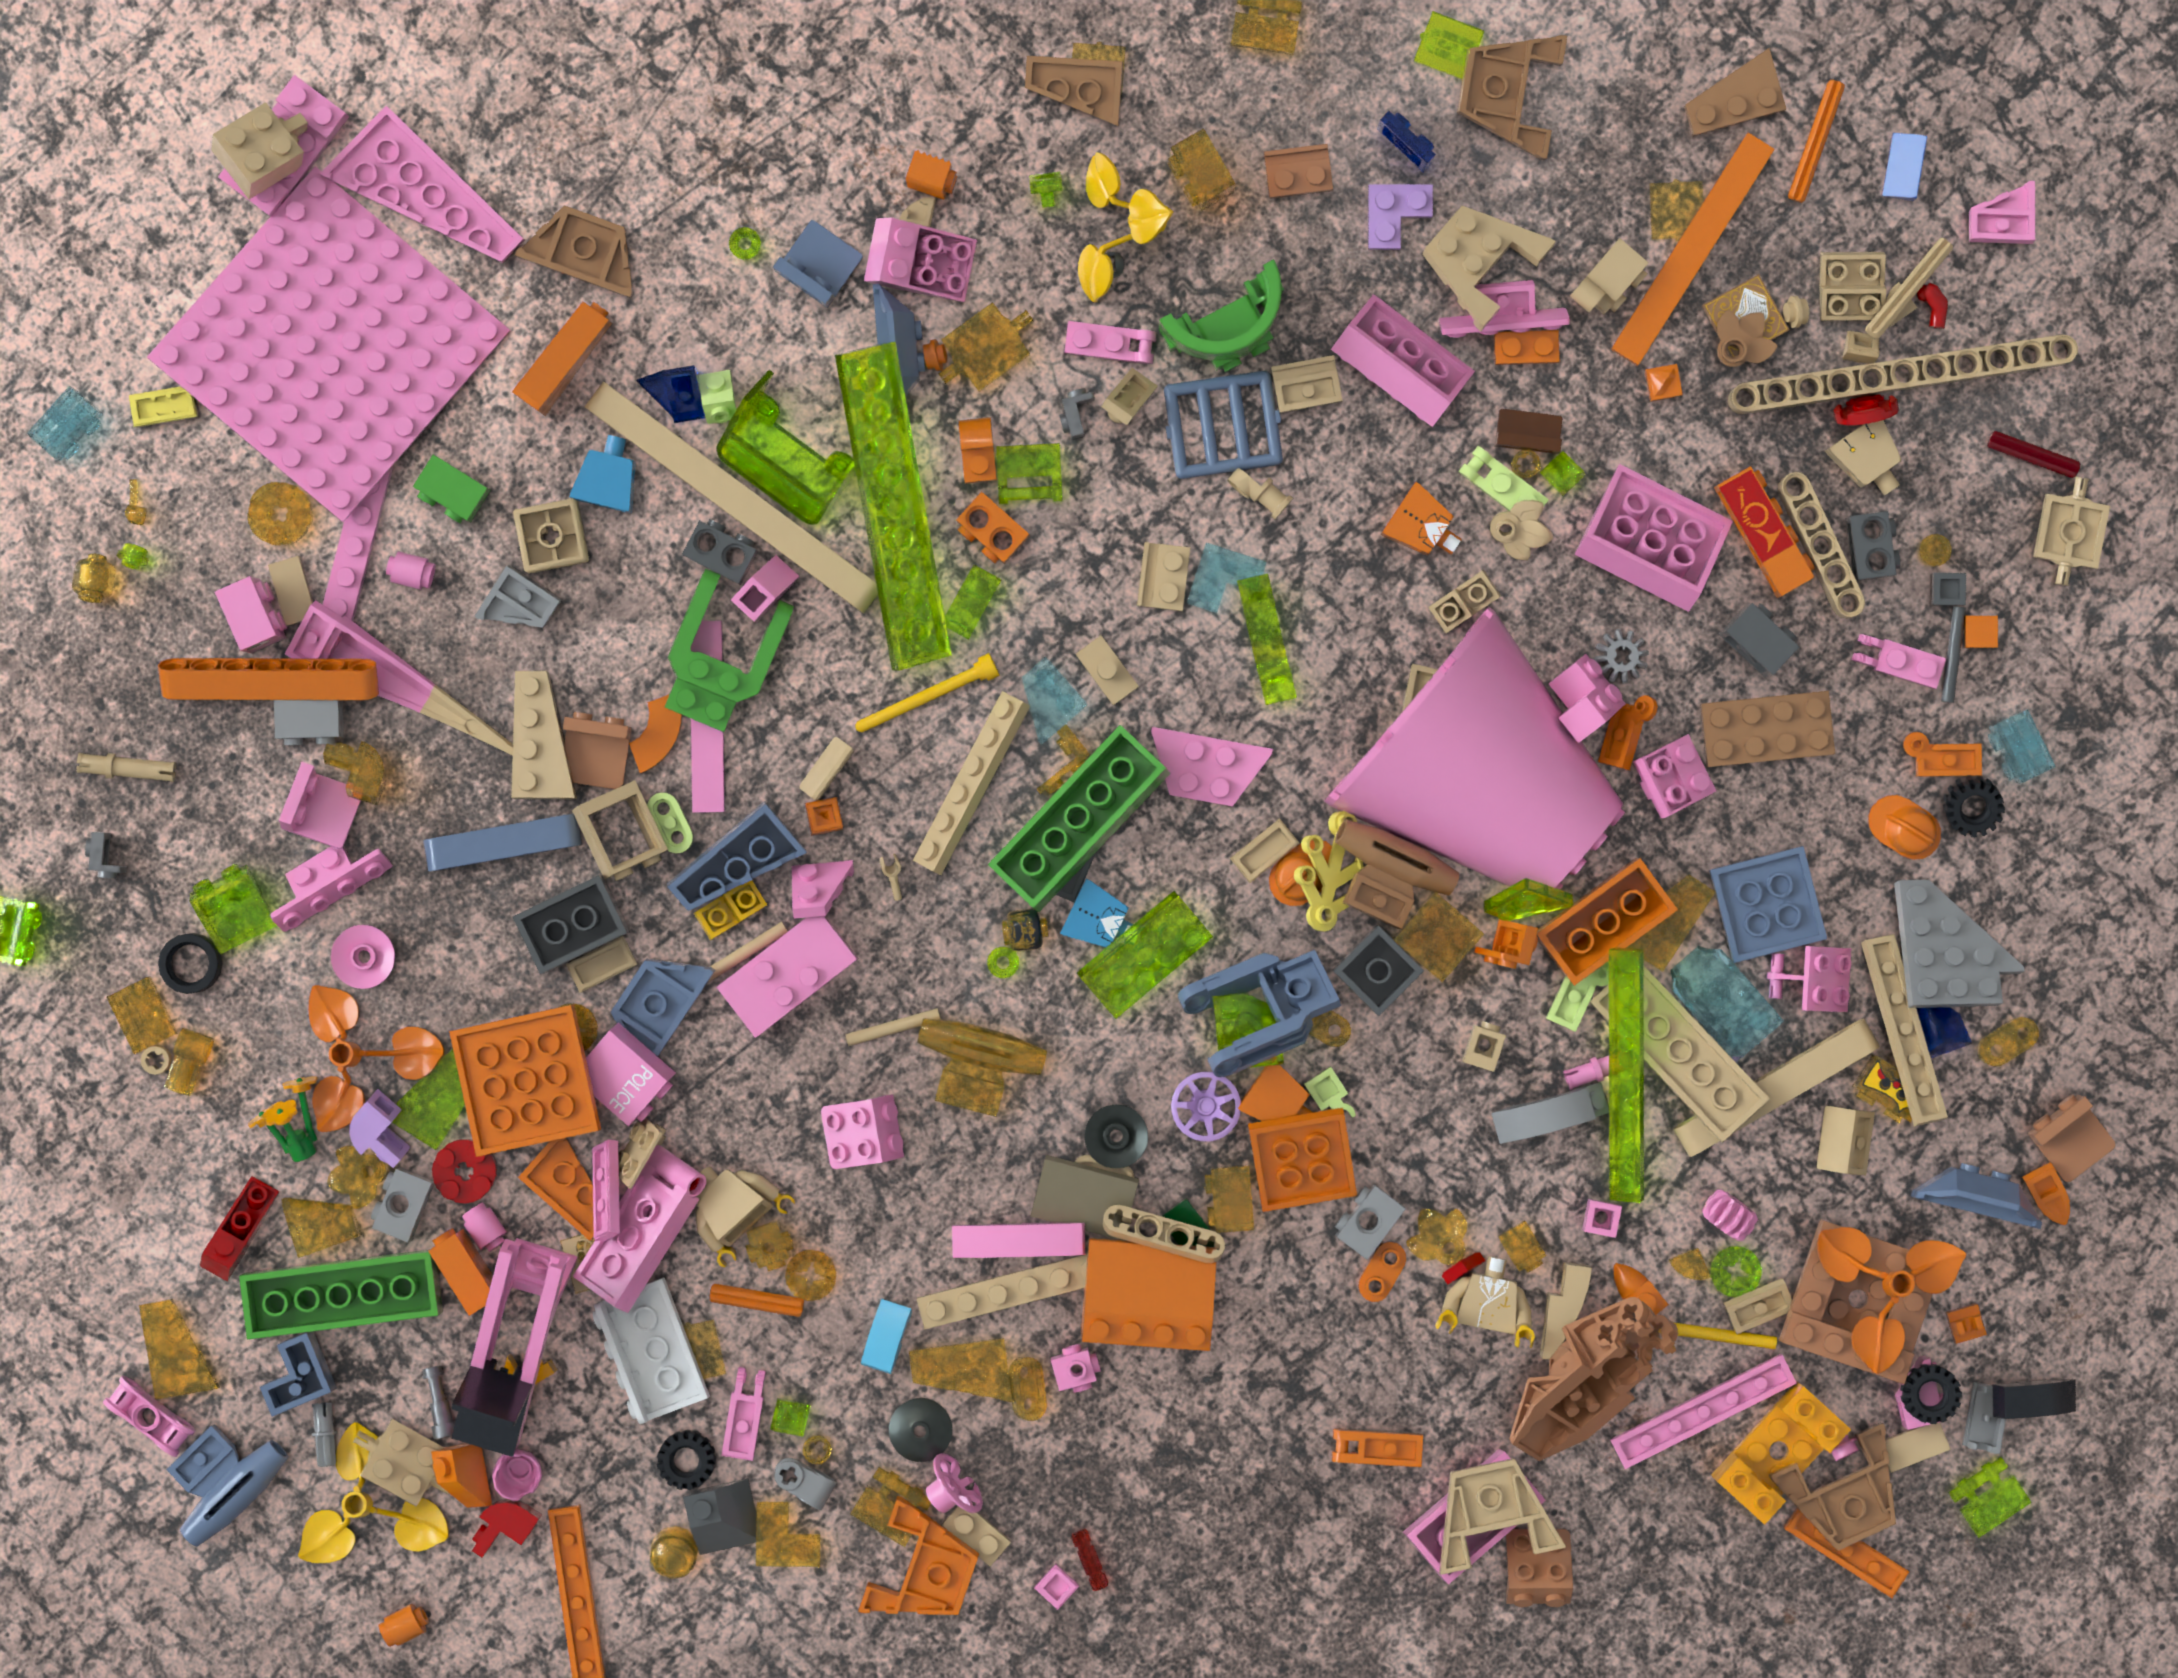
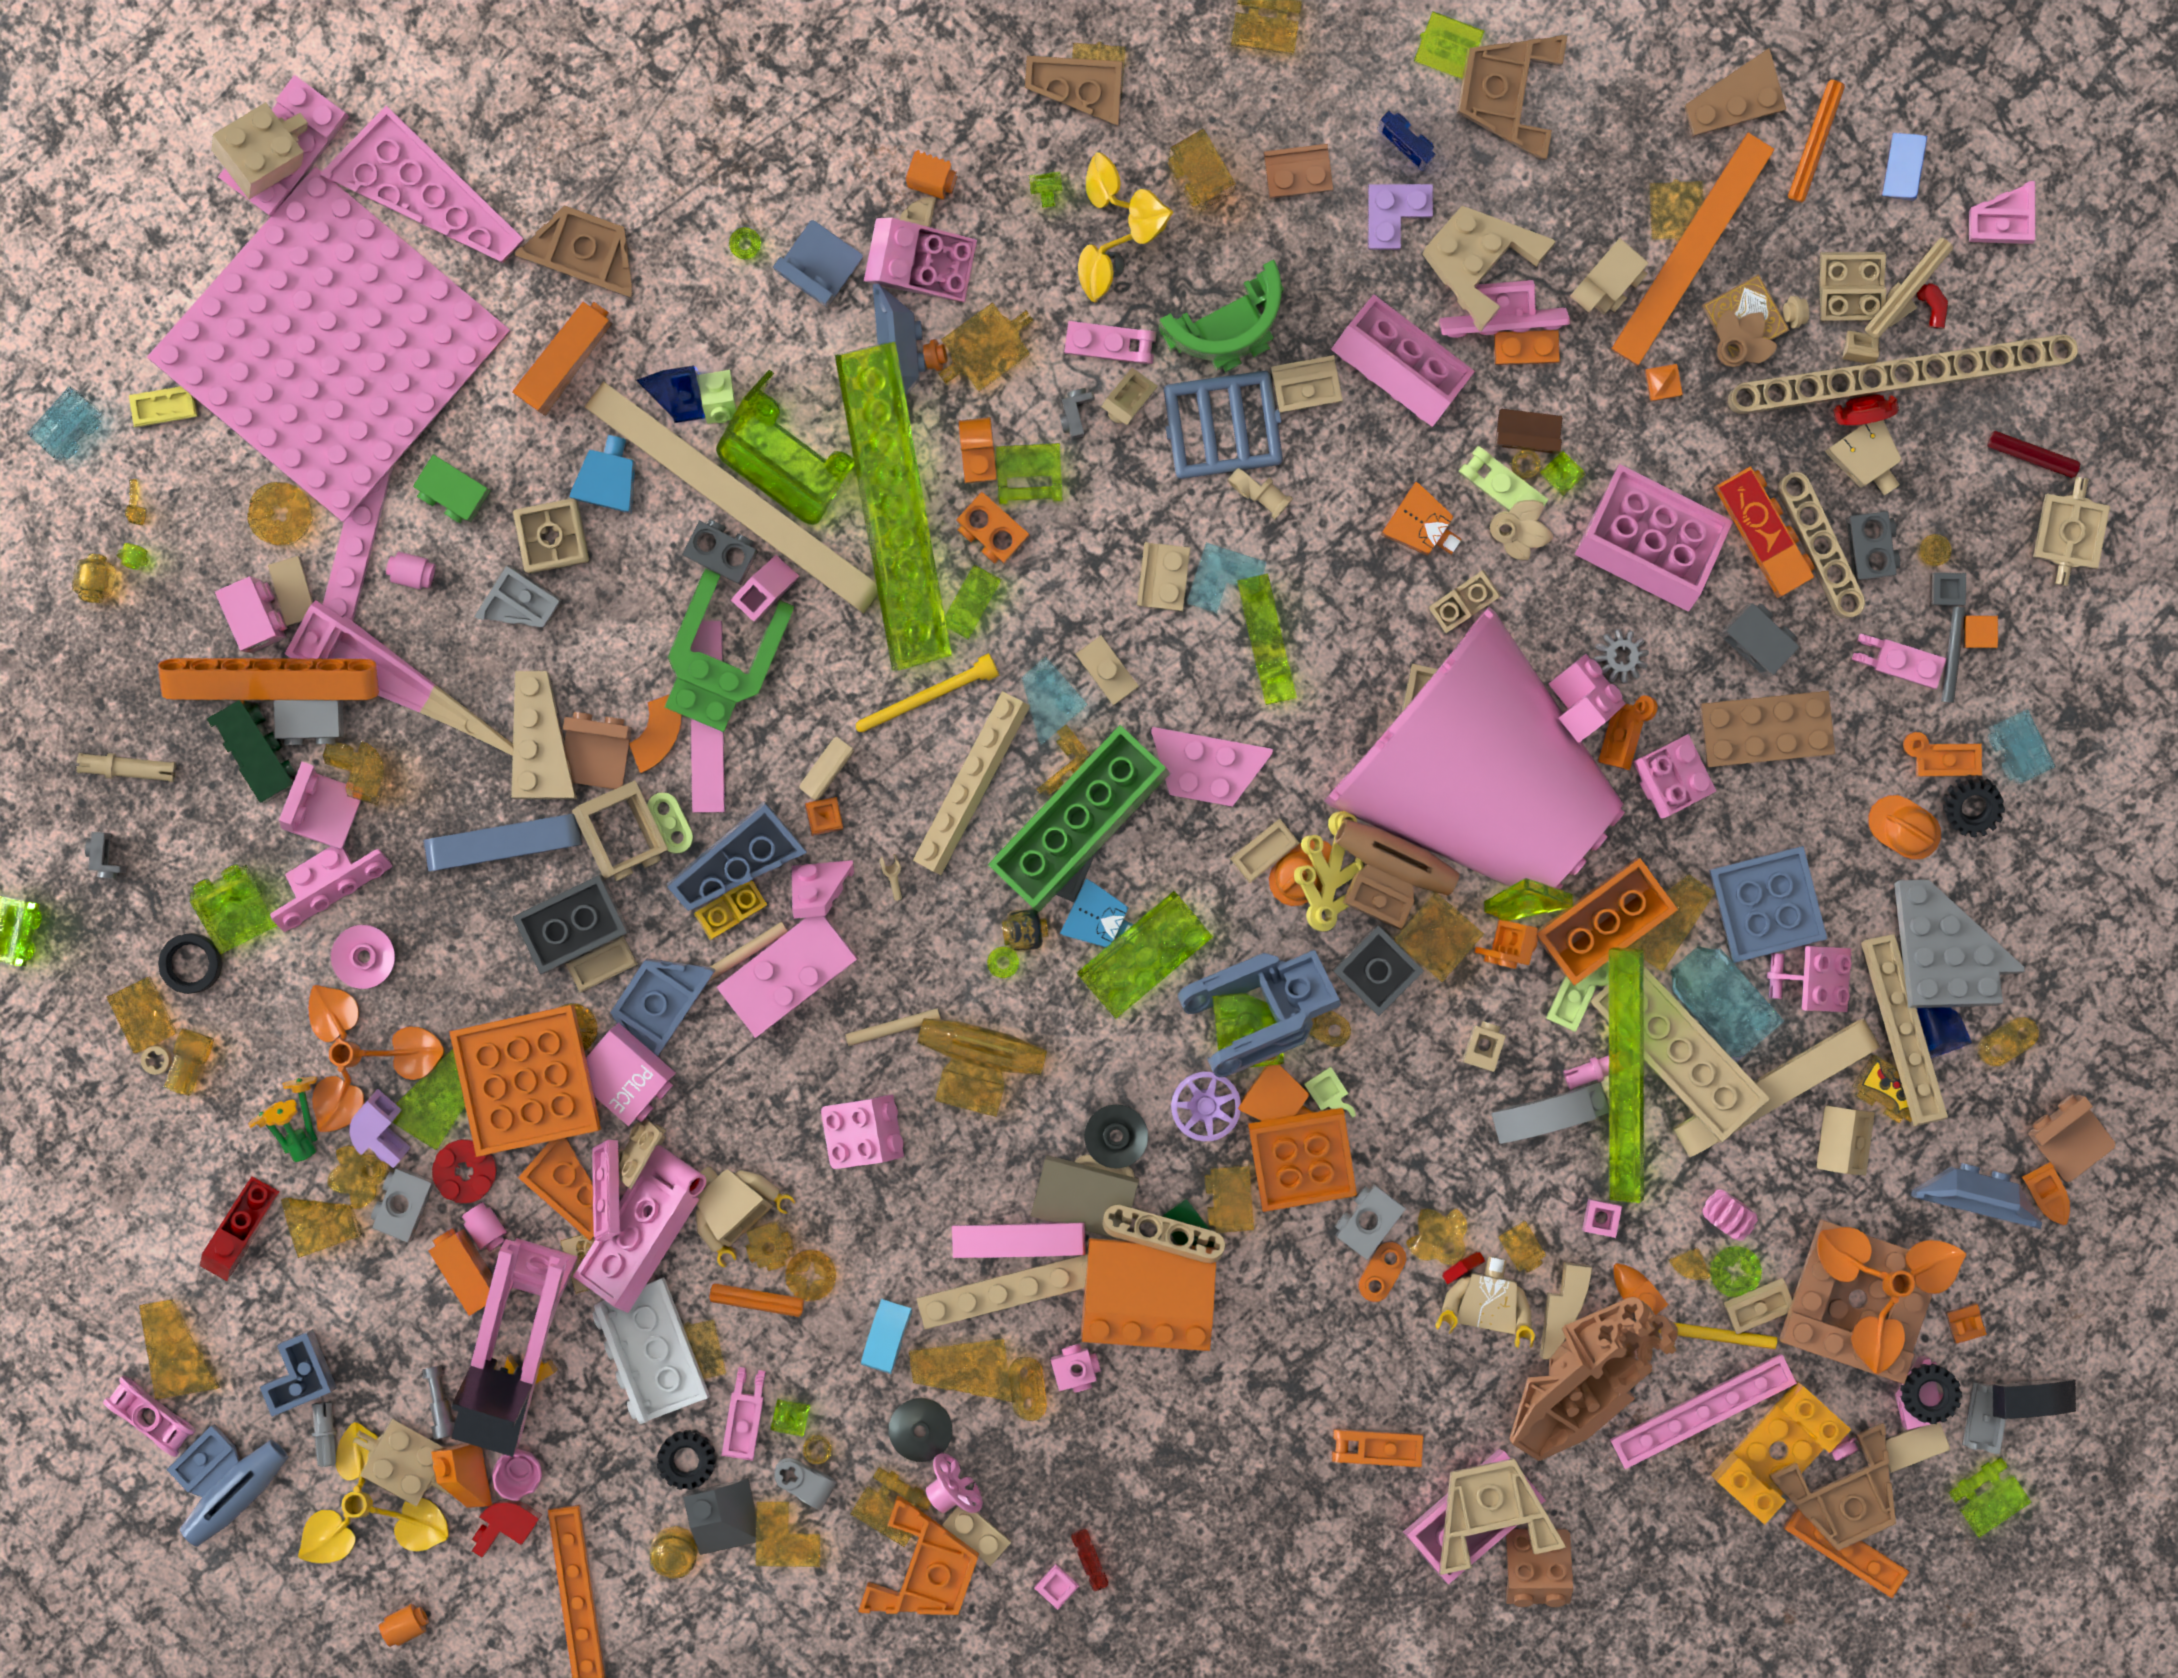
bright green brick [239,1249,443,1340] -> none
none -> dark green wedge [207,700,297,803]

